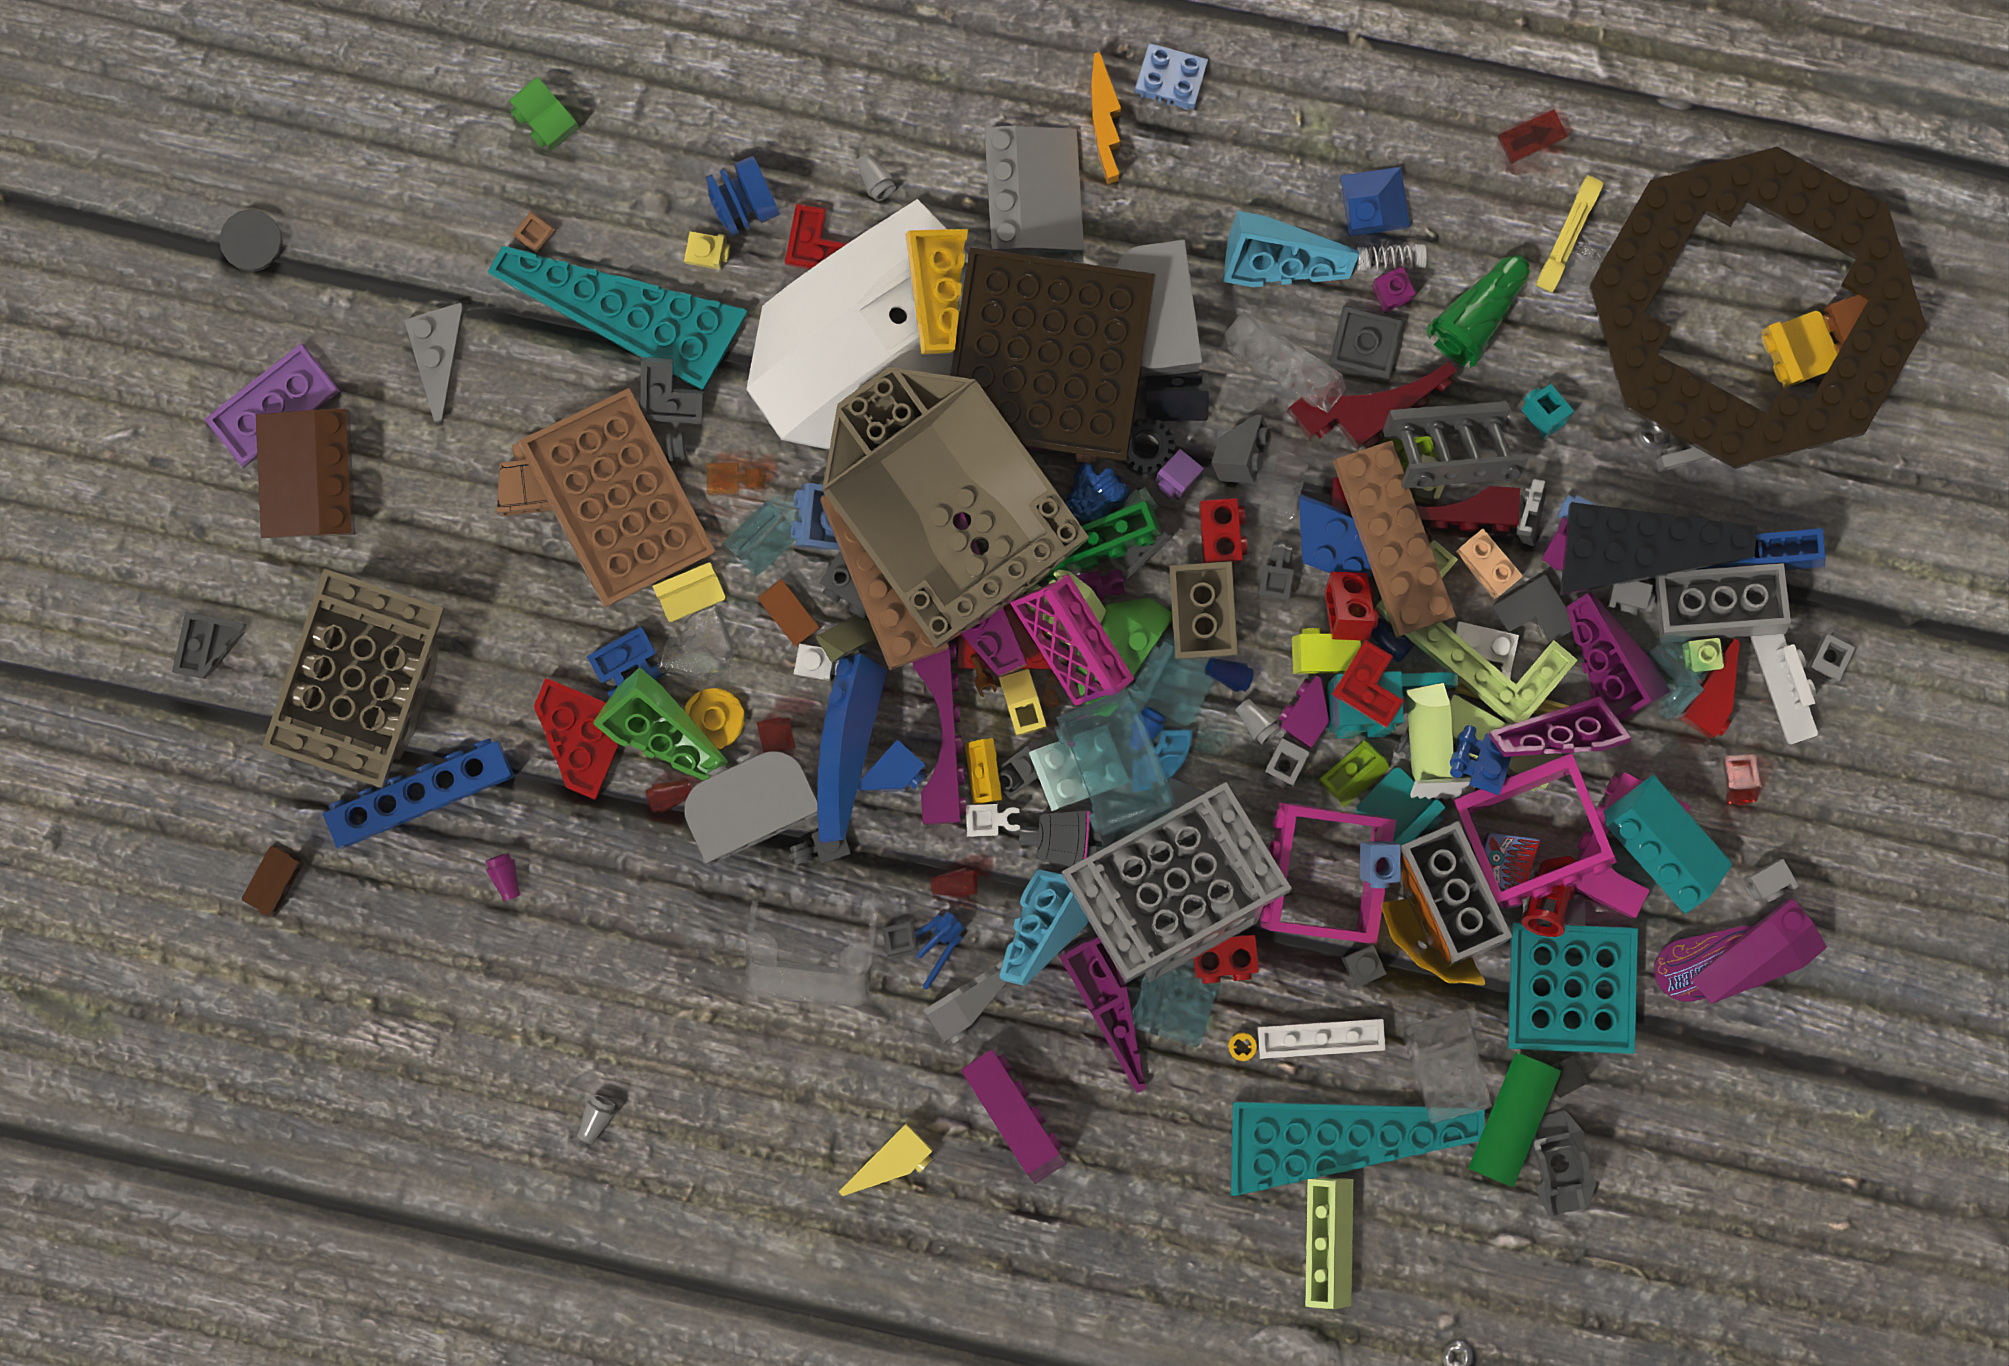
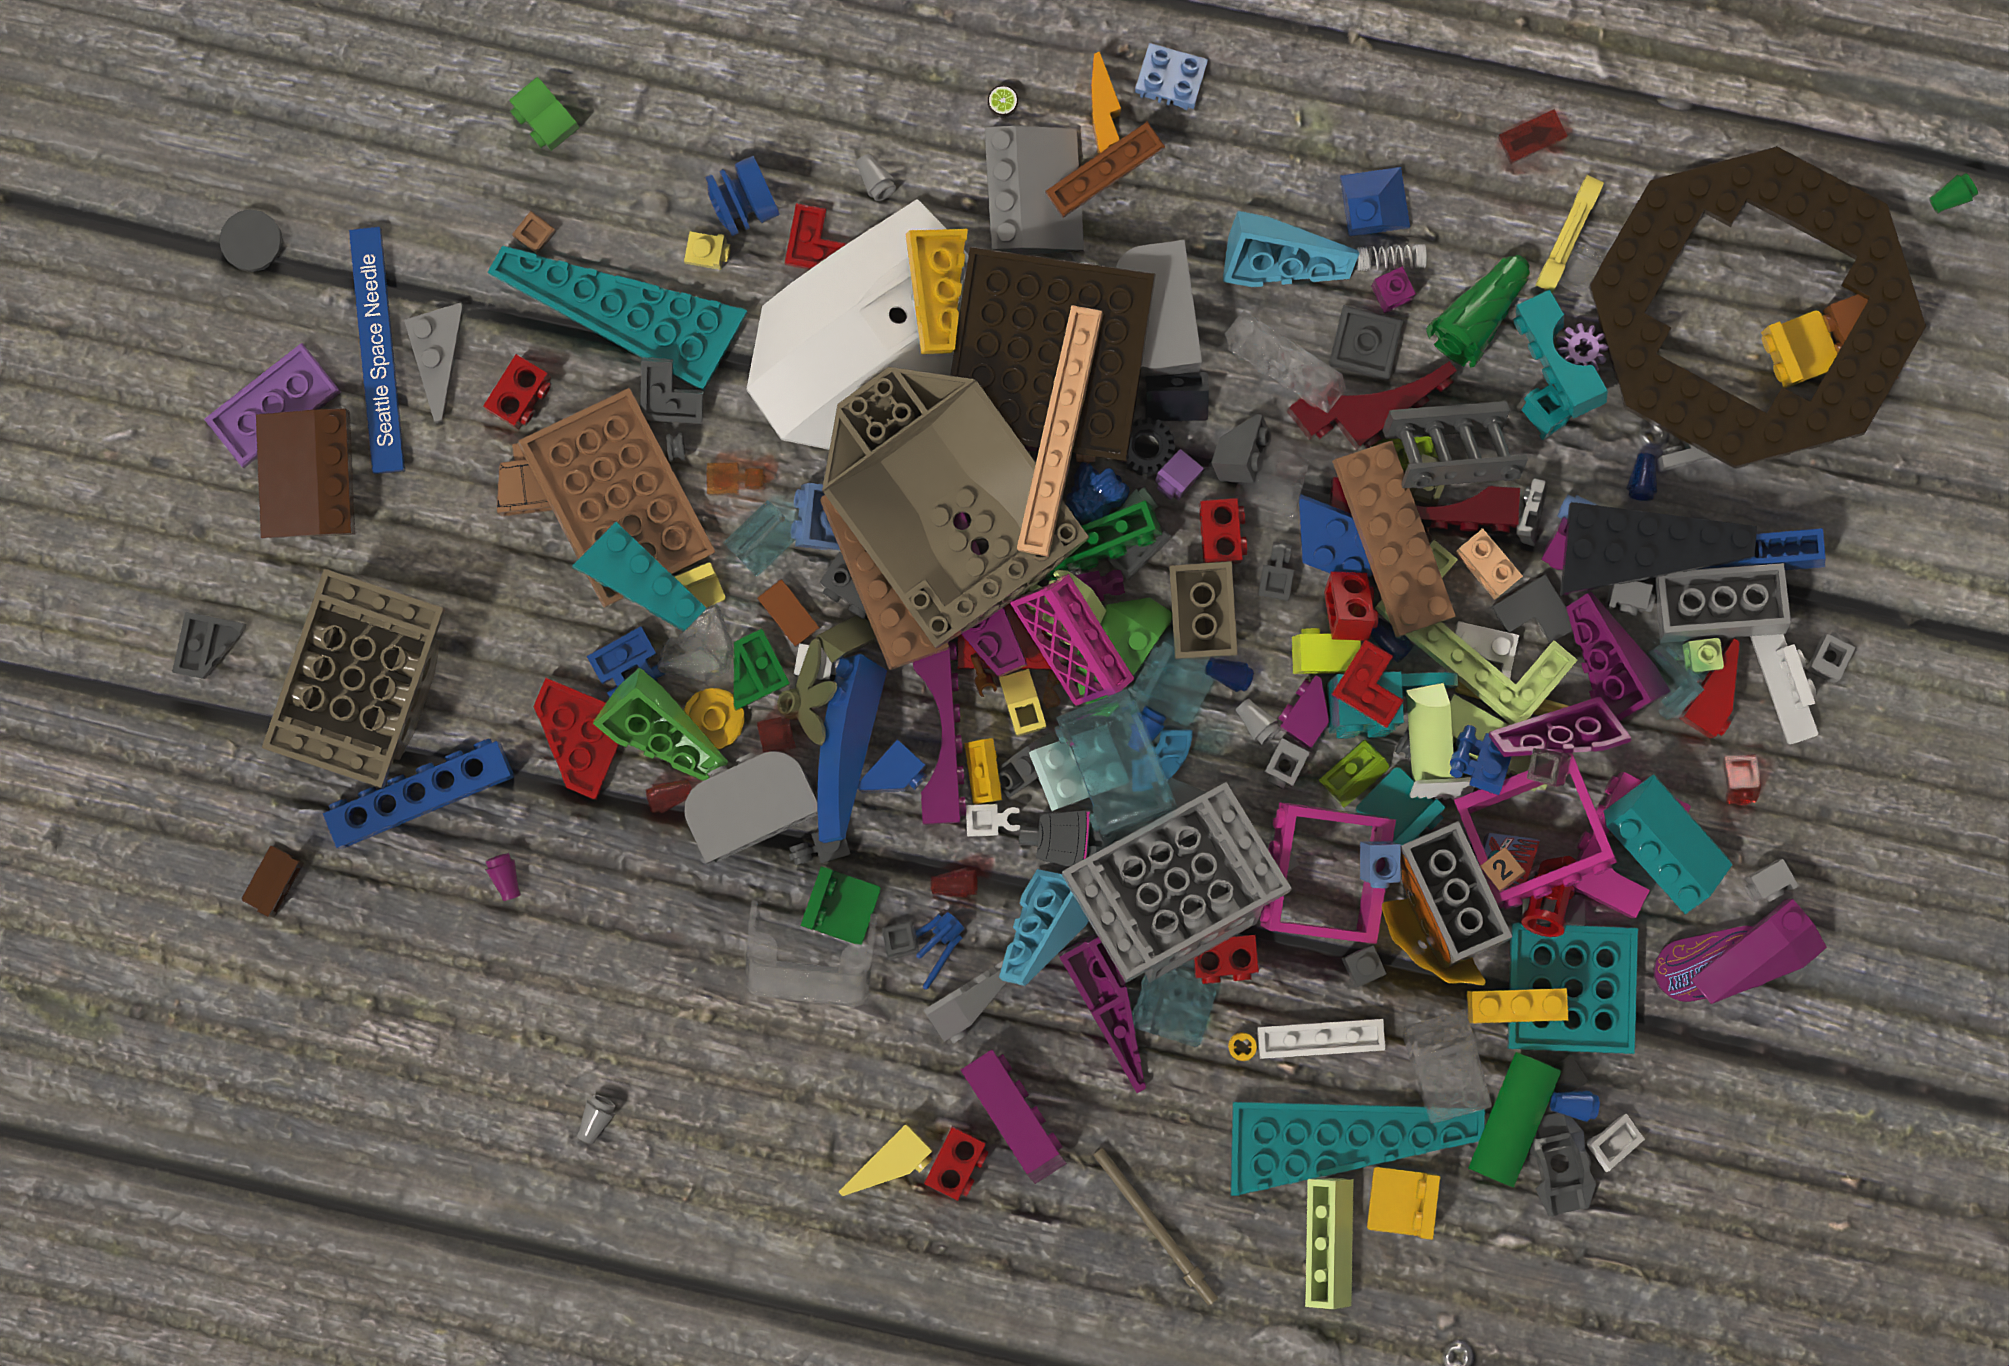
none -> blue tile [349,227,405,474]
none -> red brick [483,354,551,430]
none -> teal wing [572,522,707,632]
none -> green wing [733,629,790,711]
none -> olive plant [777,638,837,746]
none -> green bracket [800,866,881,946]
none -> red brick [924,1126,989,1201]
none -> tile [988,85,1018,118]
none -> light nougat tile [1017,305,1103,557]
none -> dark orange tile [1045,121,1165,218]
none -> dark tan bar [1093,1147,1218,1306]
none -> yellow bracket [1367,1167,1440,1240]
none -> yellow brick [1467,988,1568,1023]
none -> medium nougat tile [1480,847,1526,892]
none -> teal arch [1513,290,1608,419]
none -> clear smoke slope [1527,748,1571,787]
none -> blue cone [1550,1090,1600,1122]
none -> lavender gear [1556,323,1608,371]
none -> white slope [1586,1114,1645,1172]
none -> clear blue cone [1626,453,1657,501]
none -> green cone [1929,173,1978,214]

